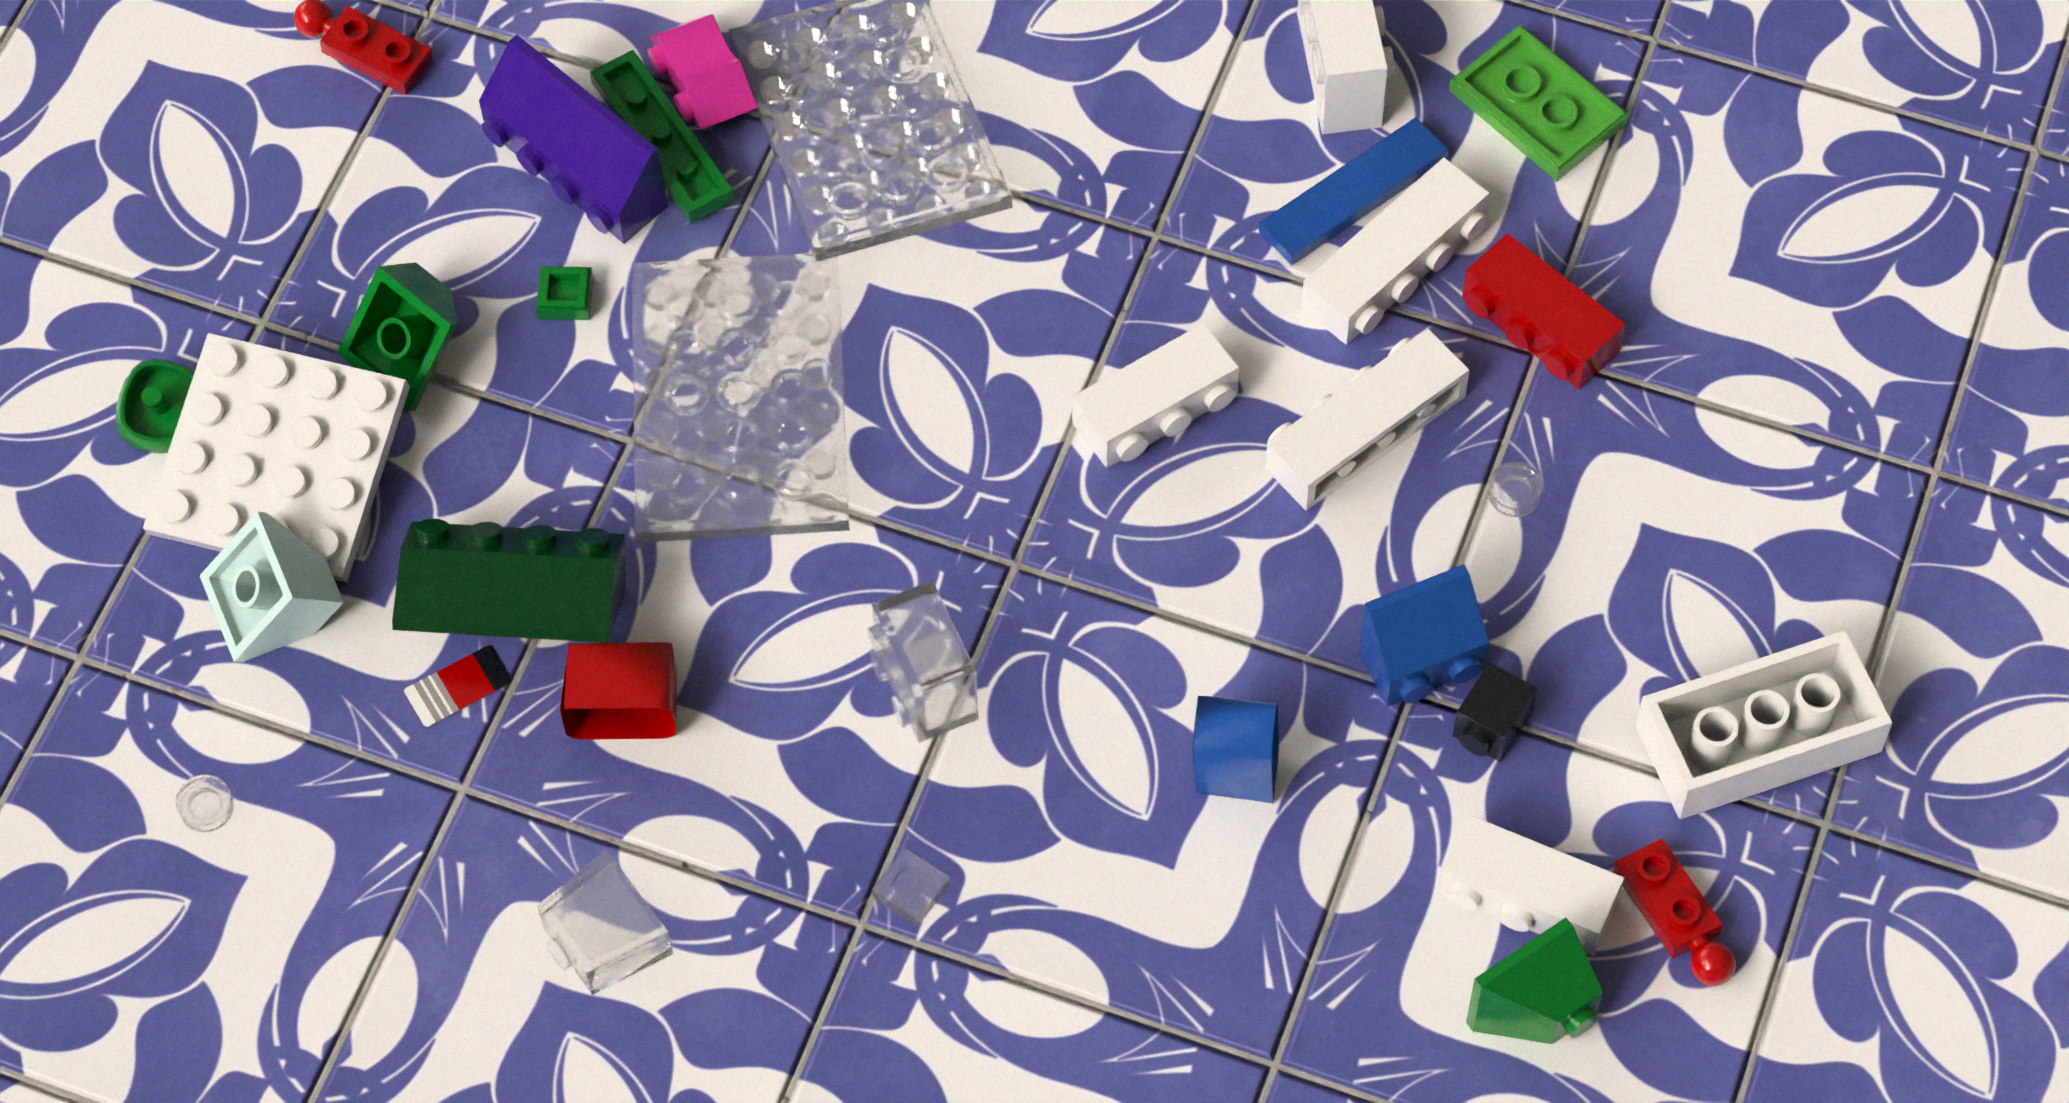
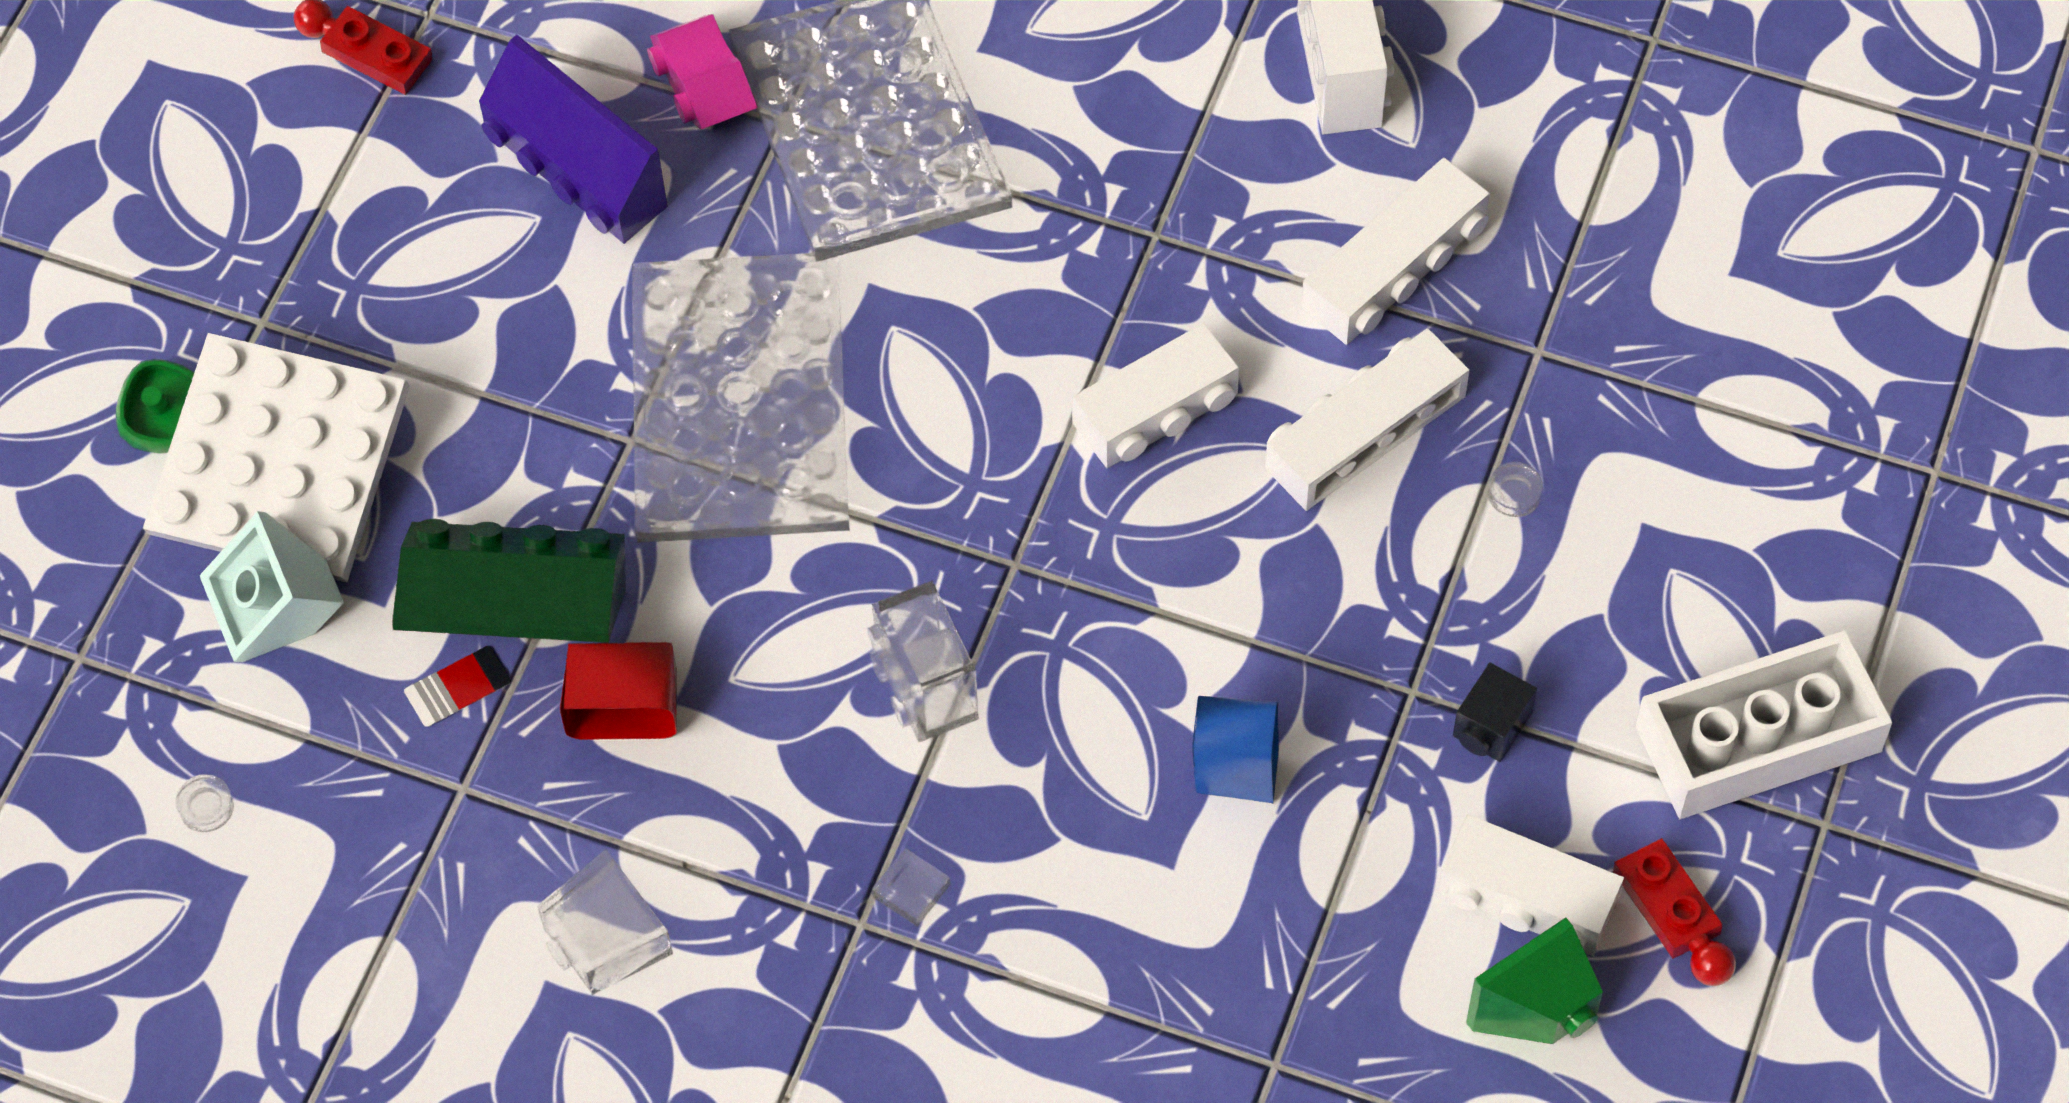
green slope [337,262,458,411] -> none
green tile [536,266,593,320] -> none
green plate [590,50,735,224] -> none
blue tile [1259,117,1449,266] -> none
blue slope [1359,564,1489,707] -> none
bright green tile [1449,25,1629,182] -> none
red brick [1462,233,1626,390] -> none

